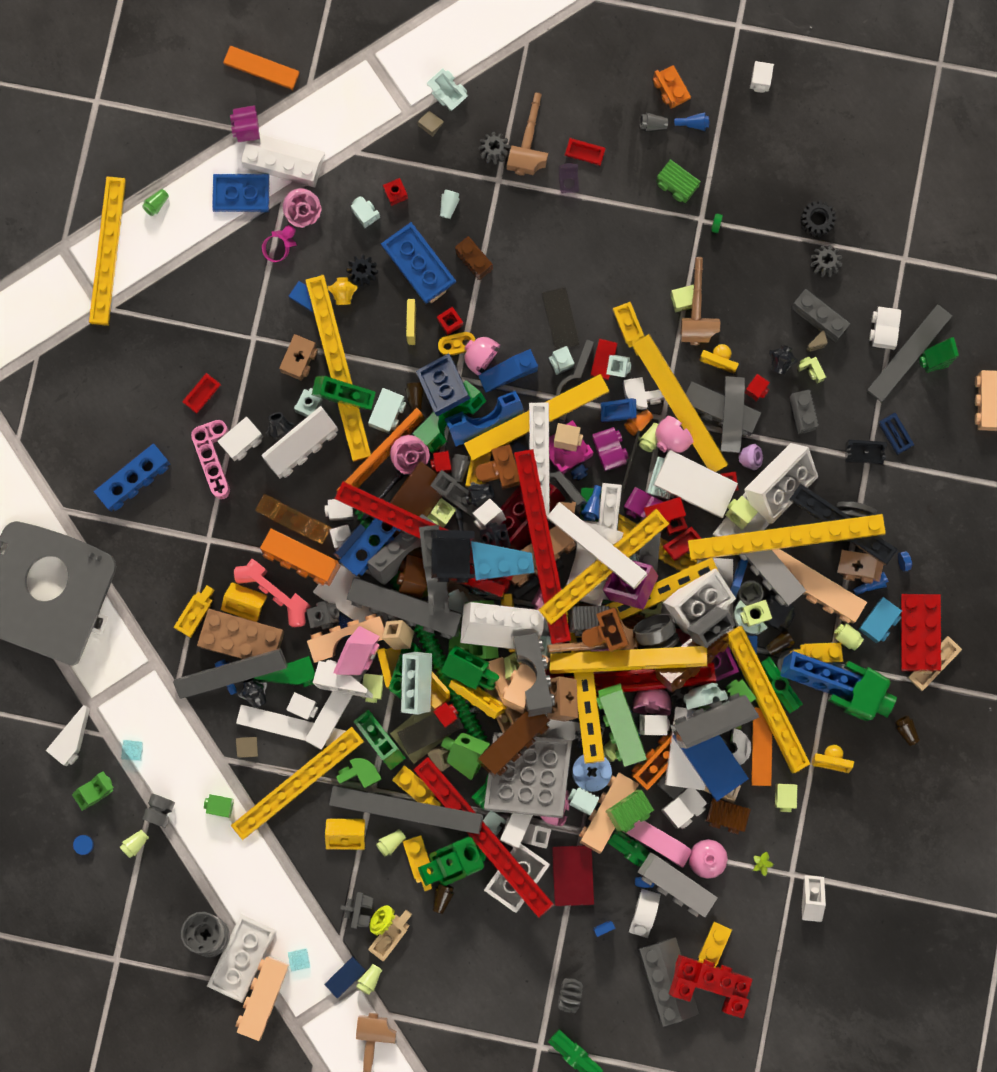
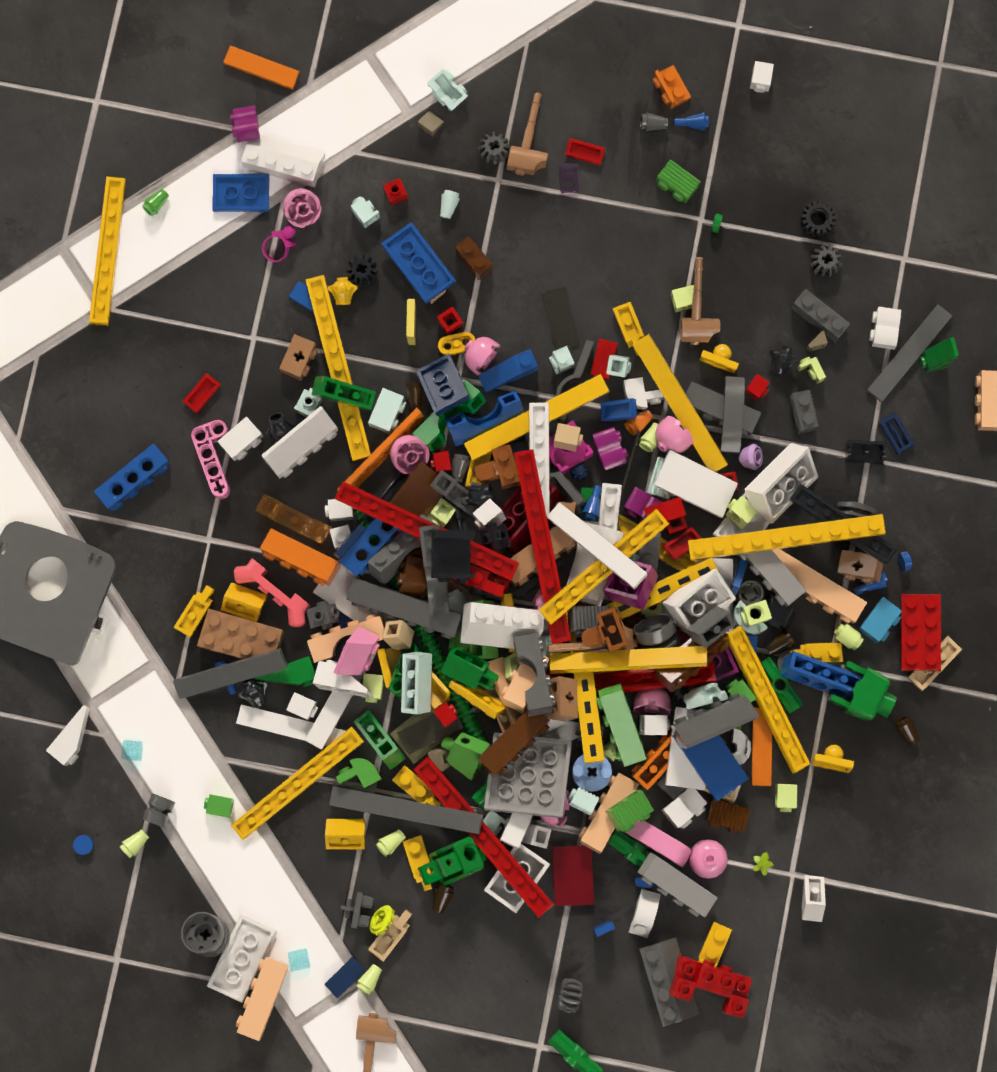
bright green brick [72,772,114,811] -> none
dark tan slope [236,737,258,758] -> none
dark azure wing [471,541,534,580] -> none

